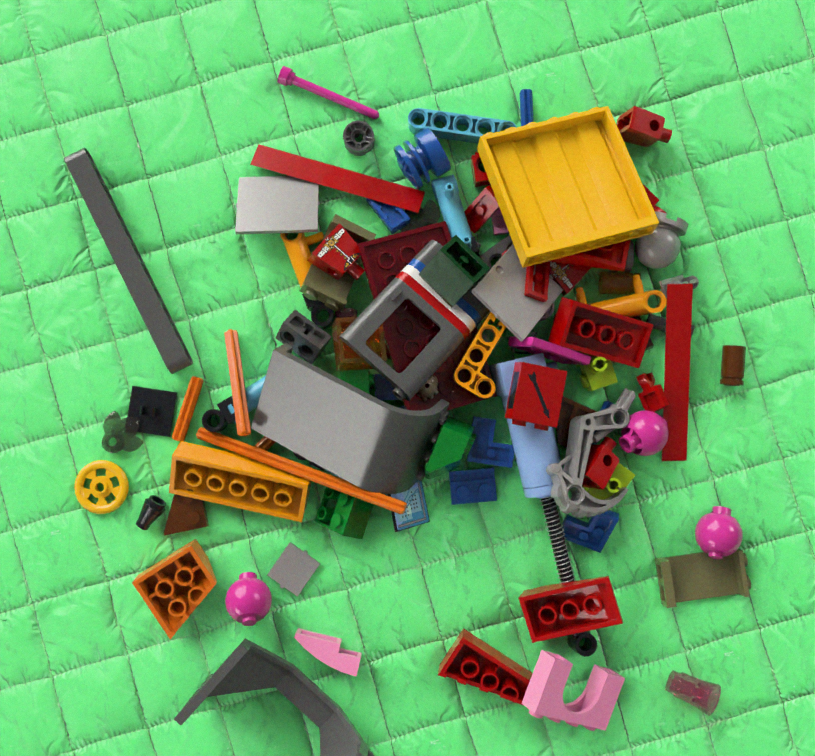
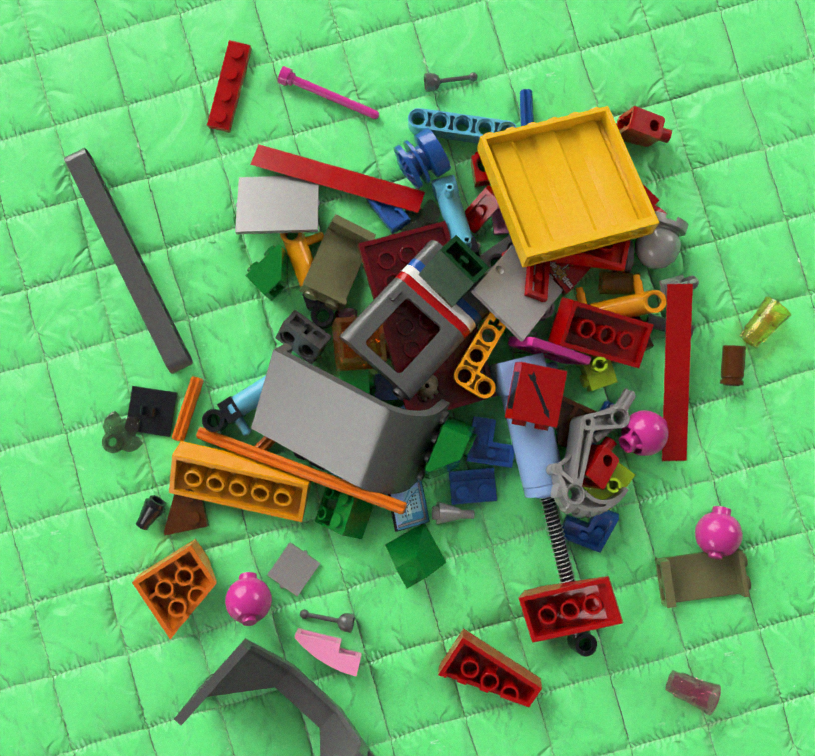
yellow plate [74,460,129,514] -> none
orange axle [224,329,251,436] -> none
red torso [307,223,365,280] -> none
dark grey wheel [343,120,375,156] -> none
bright pink arch [522,650,625,731] -> none
red plate [636,372,670,412] -> none
none -> red plate [207,40,252,133]
none -> green slope [245,244,288,301]
none -> dark grey hinge [300,609,355,633]
none -> green slope [385,523,446,588]
none -> dark grey hinge [424,72,478,92]
none -> light grey cone [432,502,475,524]
none -> clear yellow plant [739,296,792,348]

